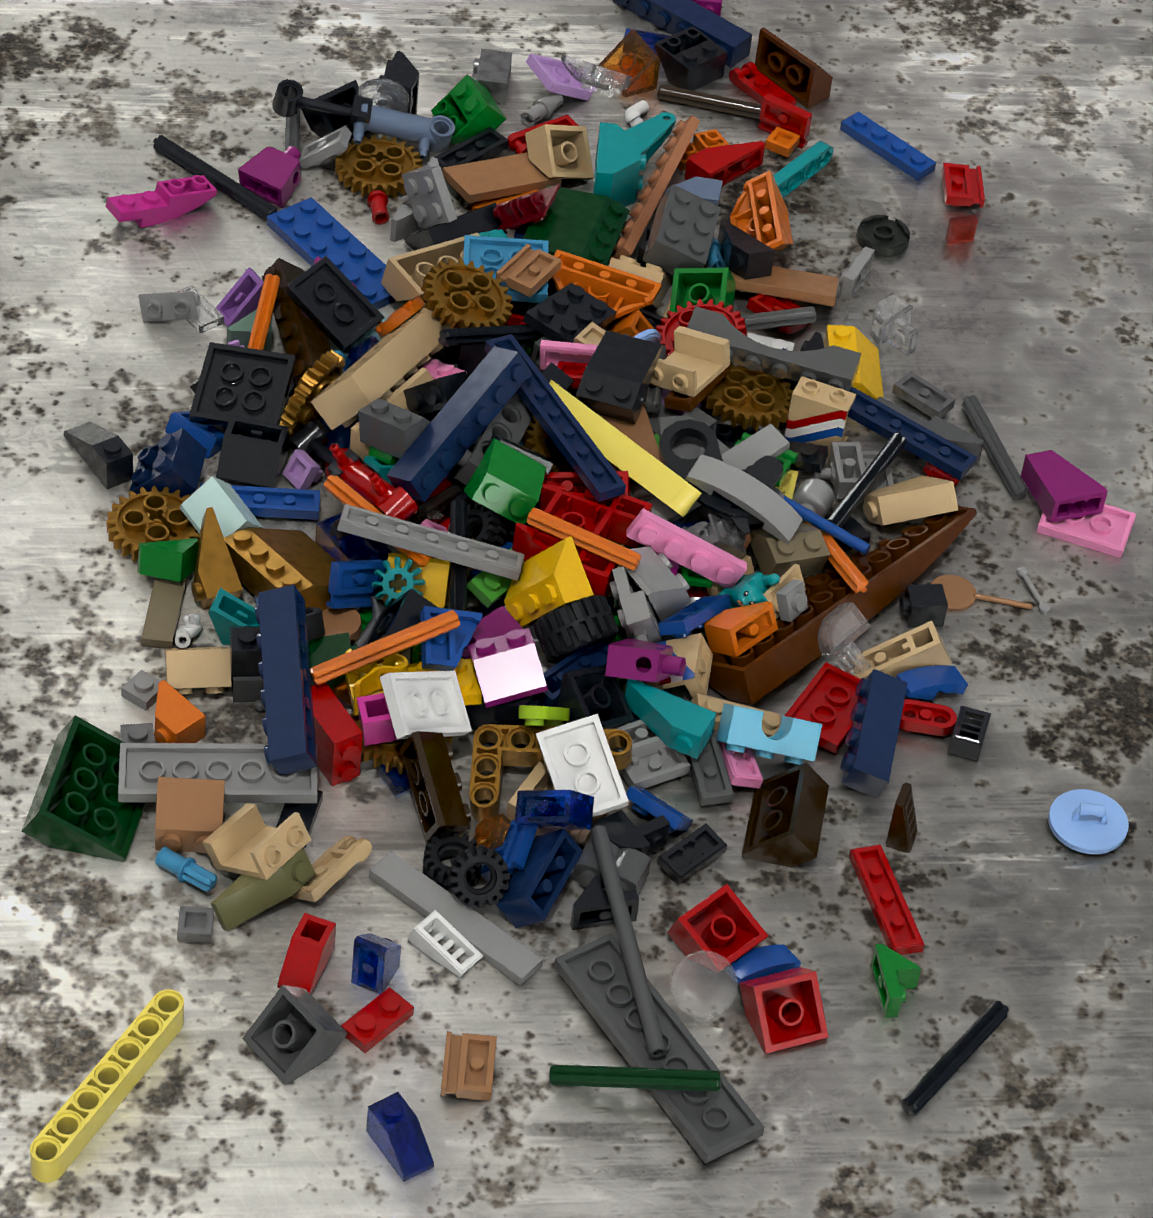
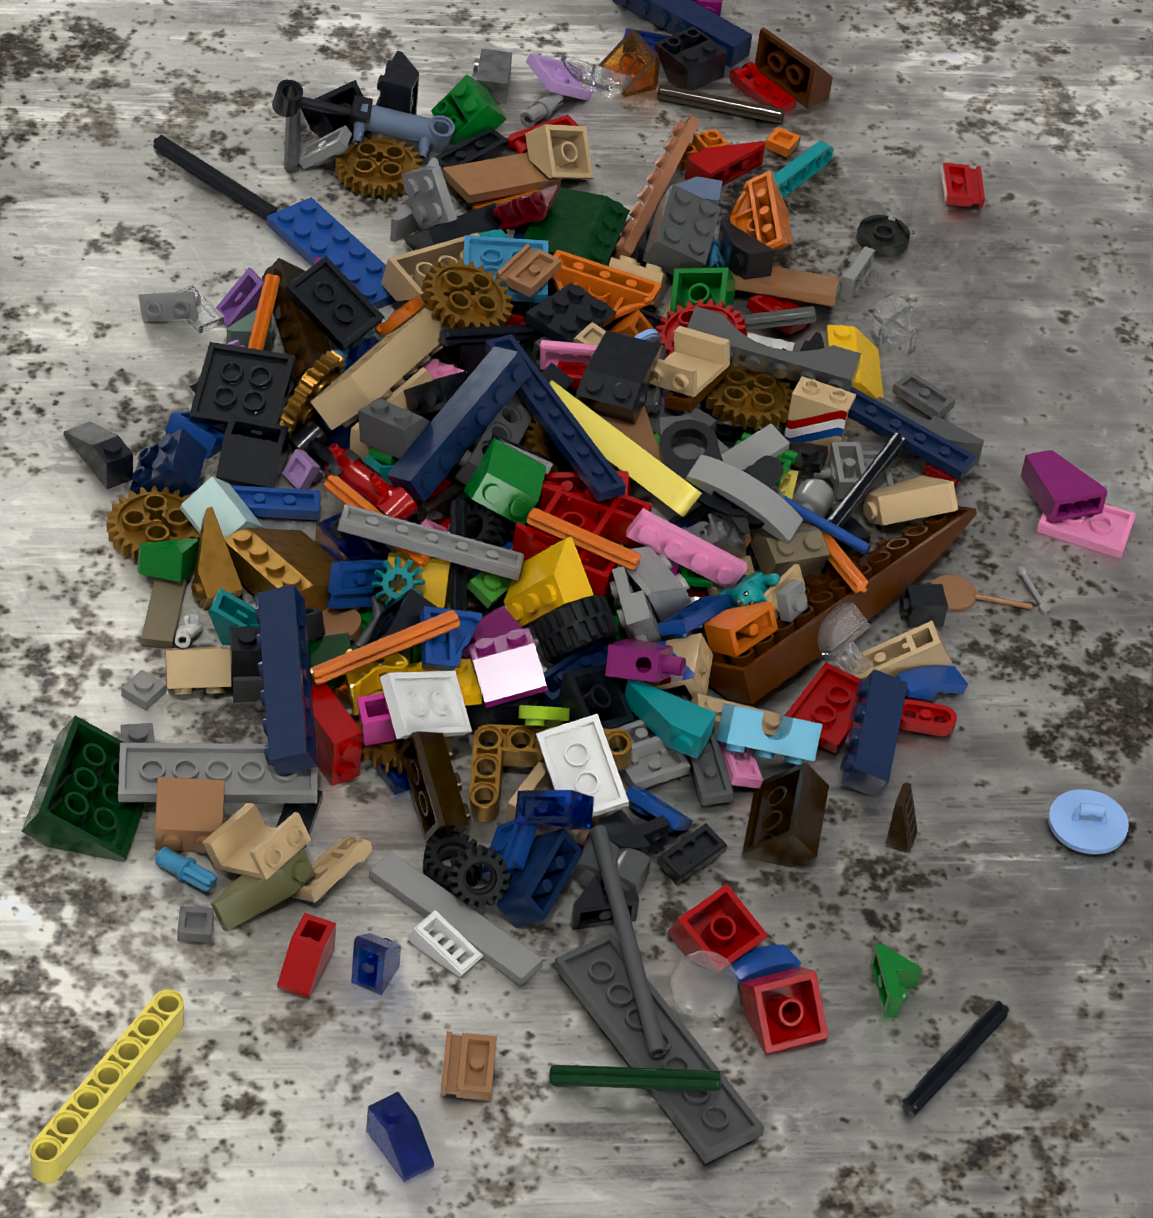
dark pink slope [105,175,217,228] -> none
orange slope [154,679,206,743] -> none
magenta torso [238,146,301,209] -> none
dark grey slope [242,985,348,1084] -> none
red plate [341,987,414,1053] -> none
clear tile [356,78,409,112] -> none
red pin [367,190,390,225] -> none
clear orange plate [474,813,511,849] -> none
teal slope [593,112,676,207] -> none
white arm [624,100,649,127] -> none
red plate [758,93,812,149] -> none
blue plate [840,111,937,181] -> none
red tile [849,844,925,955] -> none
clear red tile [945,215,978,245] -> none
black slope [948,705,991,761] -> none
dark grey axle [962,395,1028,500] -> none

